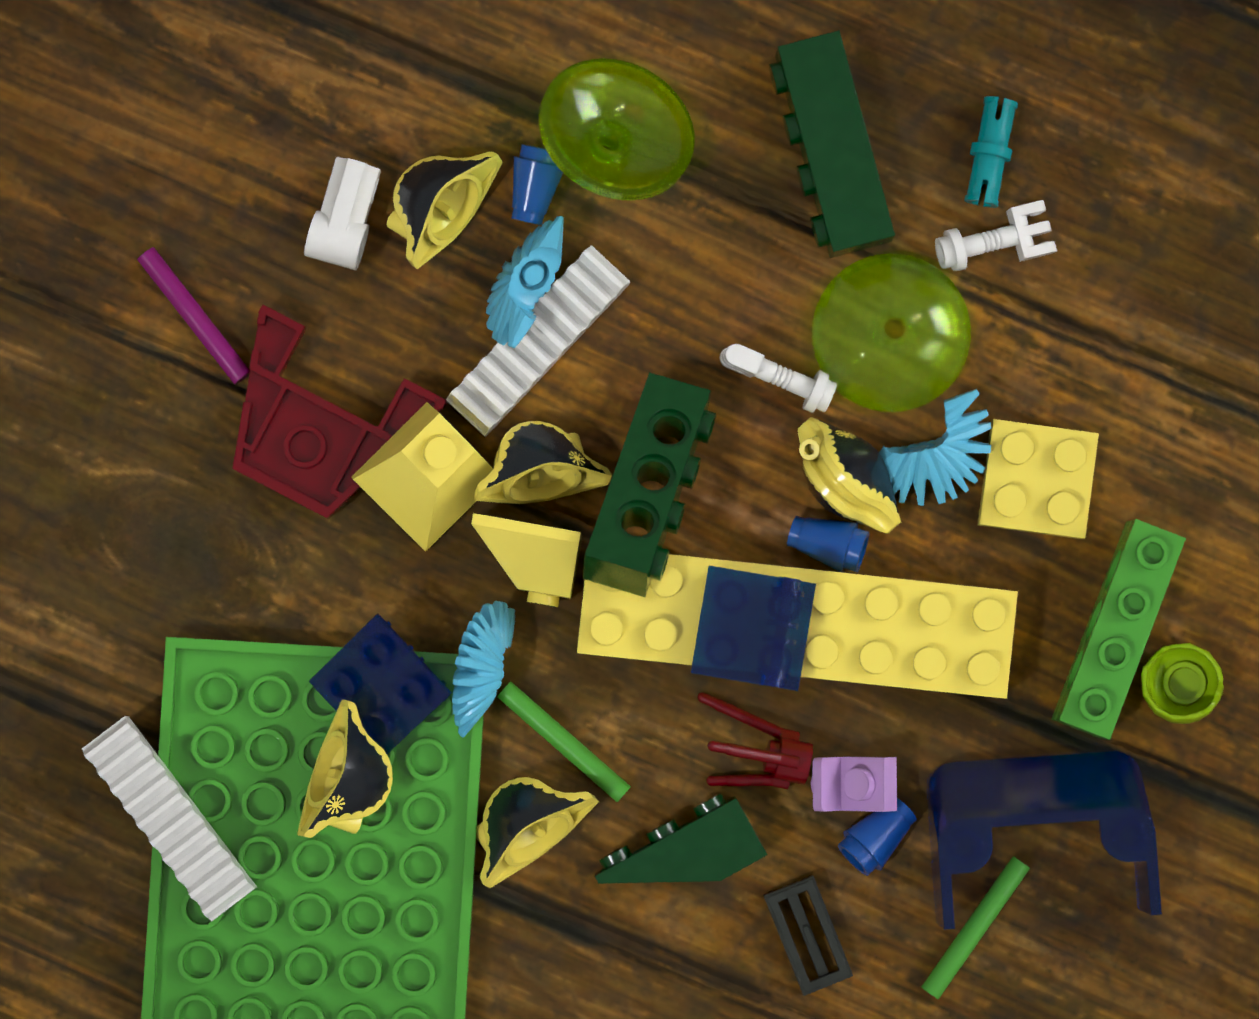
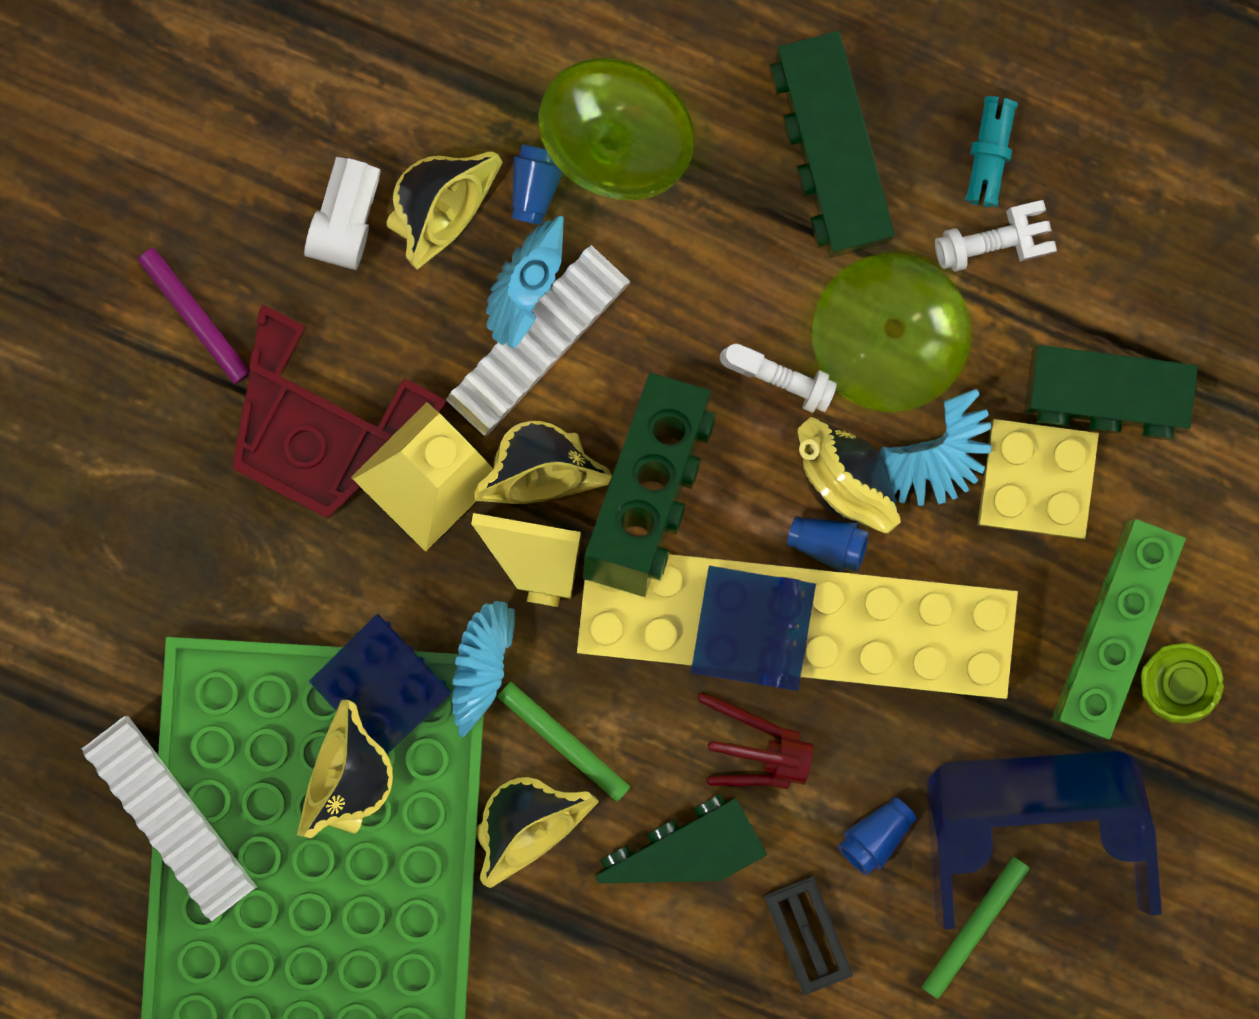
lavender bracket [811,756,897,812] -> none
none -> dark green brick [1024,345,1198,440]

